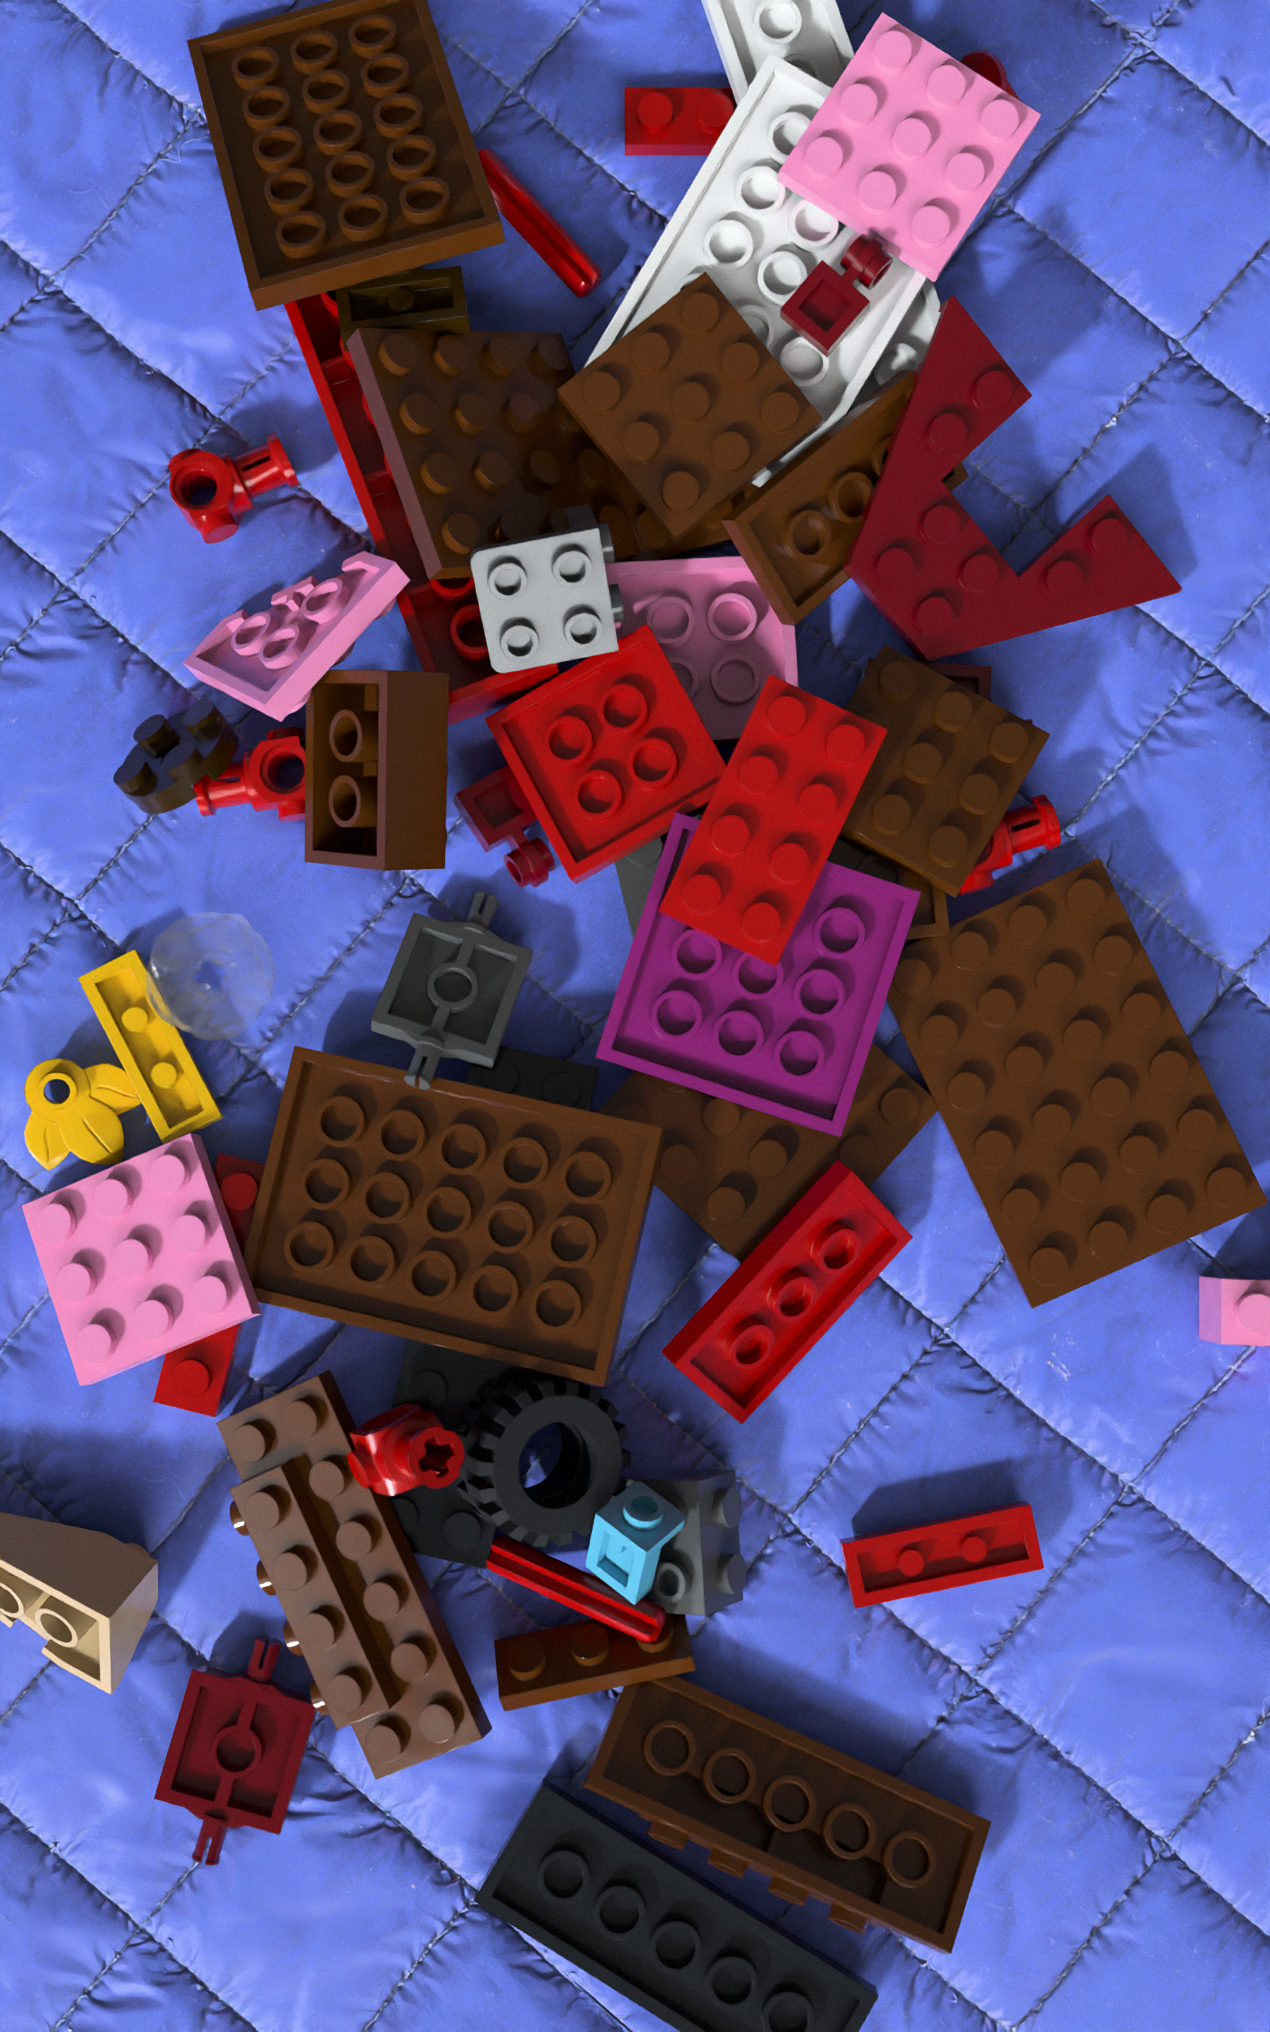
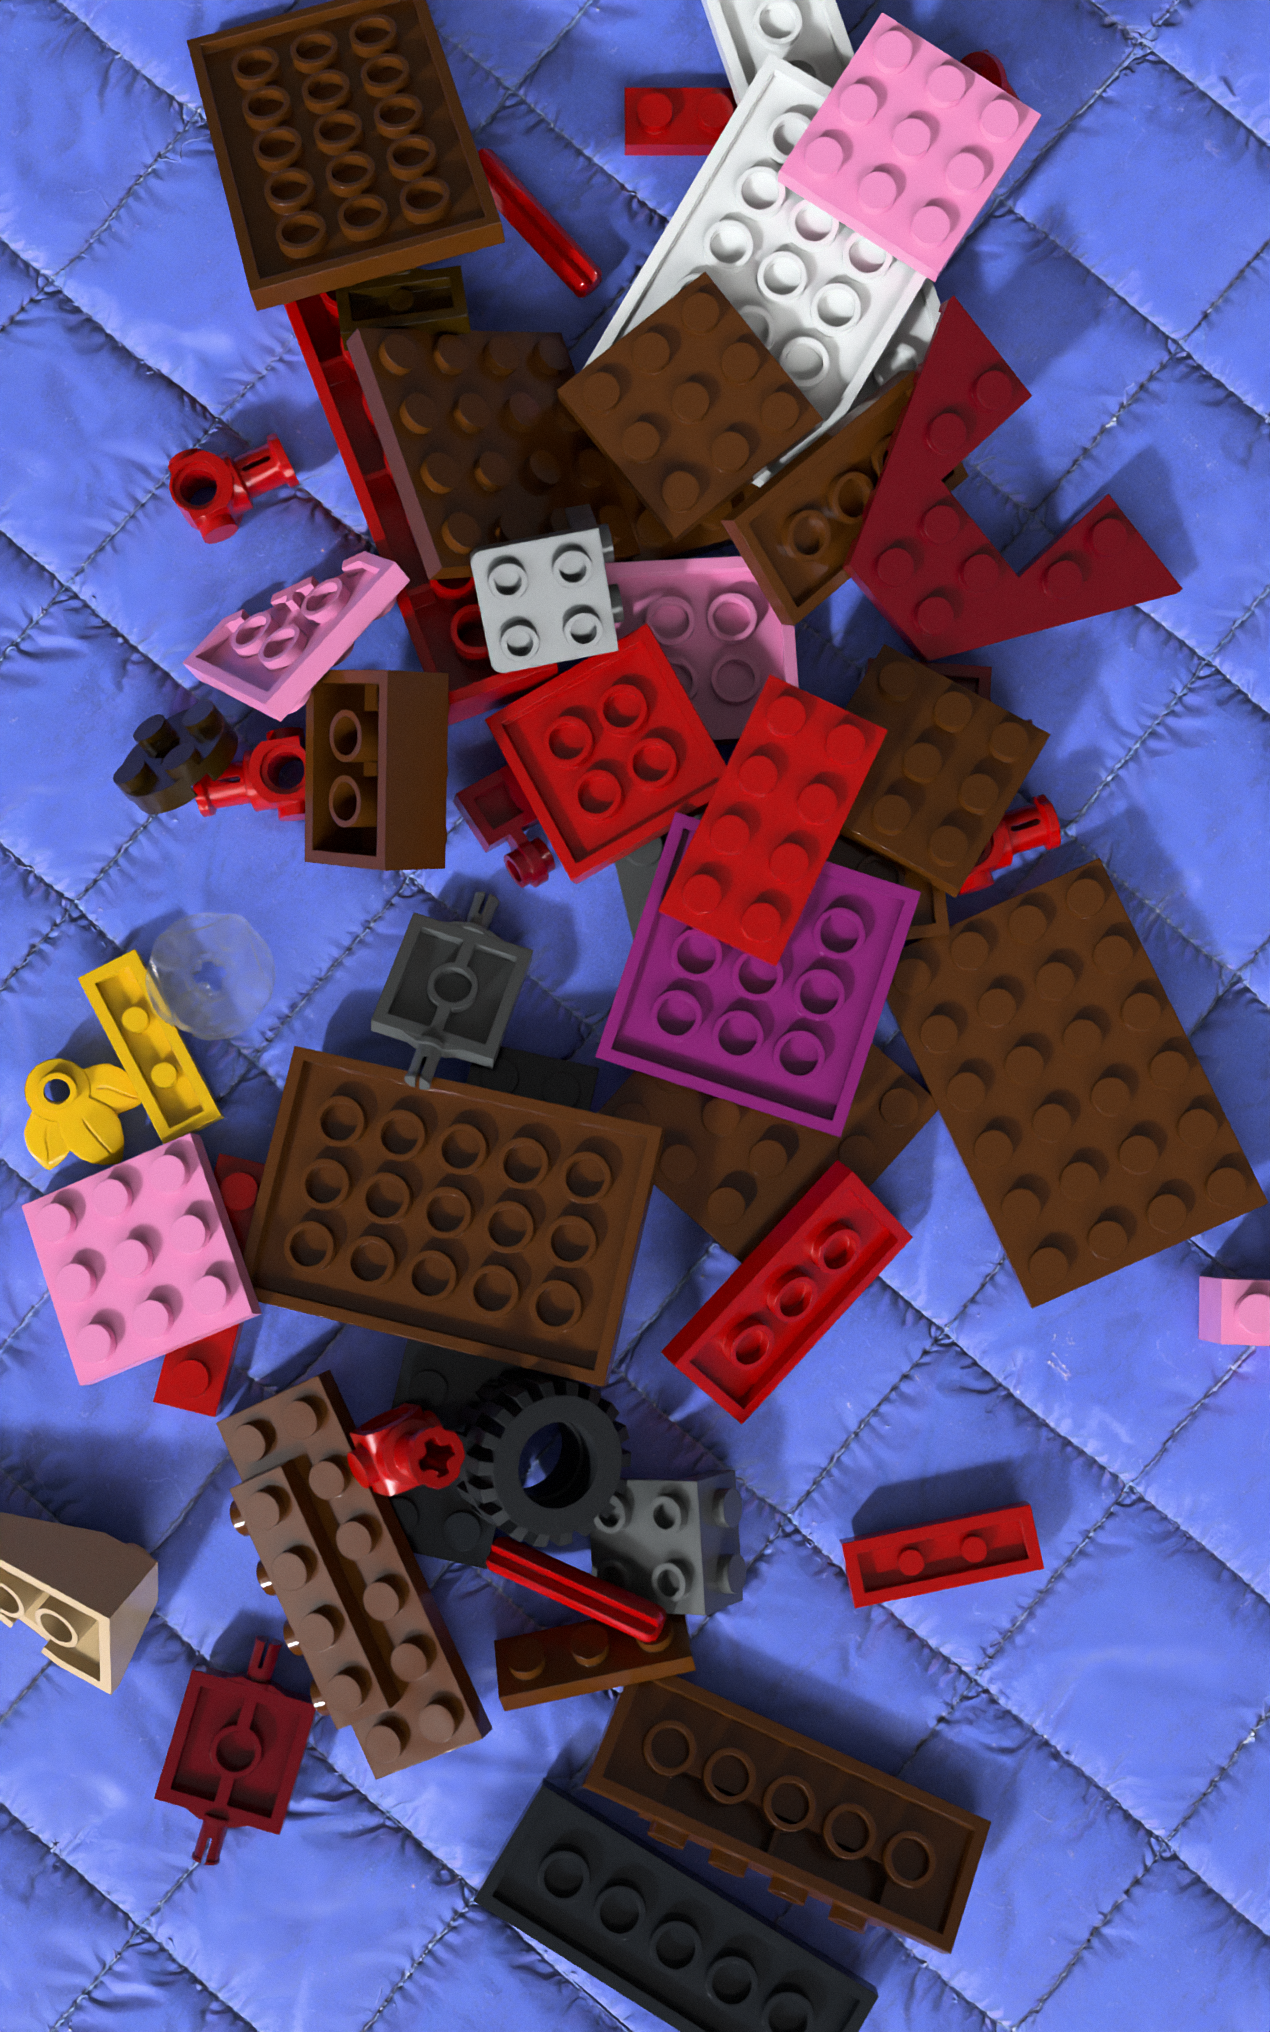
medium azure bracket [585,1481,686,1605] -> none
dark red plate [780,234,894,358] -> none

